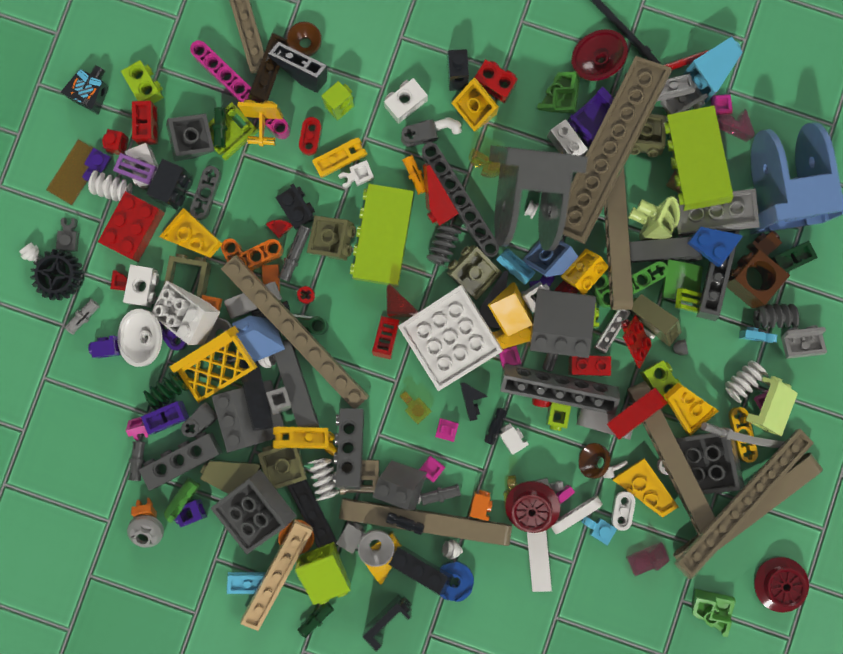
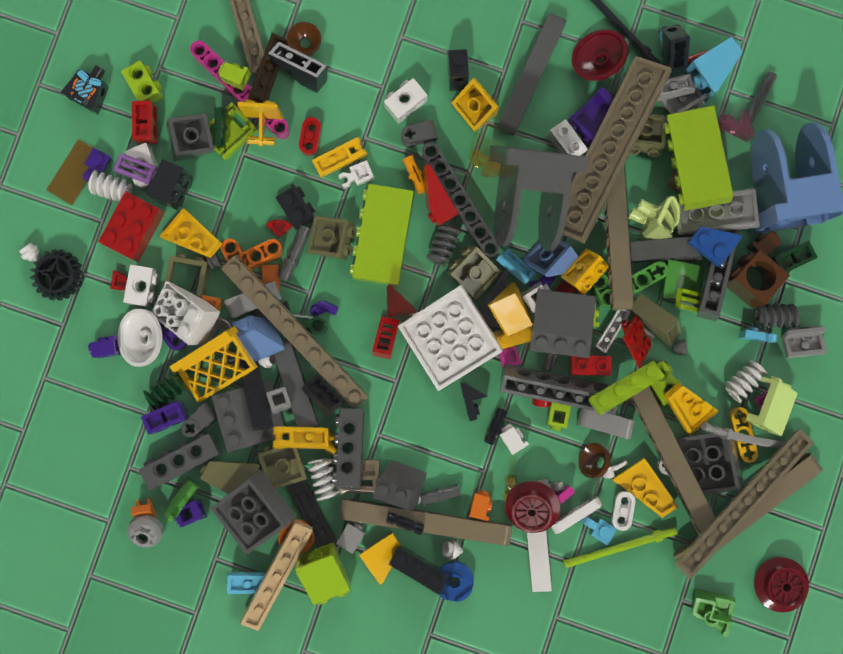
dark grey plate [56,218,79,251] -> none
light grey pin [64,299,100,335] -> none
red brick [102,129,129,155] -> none
dark pink tile [126,417,148,441] -> none
dark grey pin [128,441,146,481] -> none
dark grey beam [190,166,221,220] -> none
red bush [297,286,315,304] -> none
dark green pin [297,602,334,638] -> none
lime brick [321,81,354,121] -> none
light grey piece [358,530,394,567] -> none
black panel [362,595,412,652] -> none
clear yellow plate [400,391,432,424] -> none
dark pink tile [419,455,446,483] -> none
white arm [434,117,462,134] -> none
dark pink tile [435,418,459,442] -> none
red brick [474,59,518,103] -> none
white bush [524,200,539,219] -> none
bright green slope [537,71,580,113] -> none
red slope [607,388,668,440] -> none
clear pink slope [626,542,670,576] -> none
dark pink tile [710,94,733,115] -> none
none -> dark grey bush [206,253,222,270]
none -> lime brick [219,62,251,91]
none -> black bracket [301,375,344,417]
none -> dark purple arm [310,300,339,317]
none -> dark grey beam [497,13,567,136]
none -> lime bar [563,527,677,568]
none -> lime plate [588,360,665,416]
none -> black torso [659,24,690,71]
none -> dark grey axle [743,72,777,124]

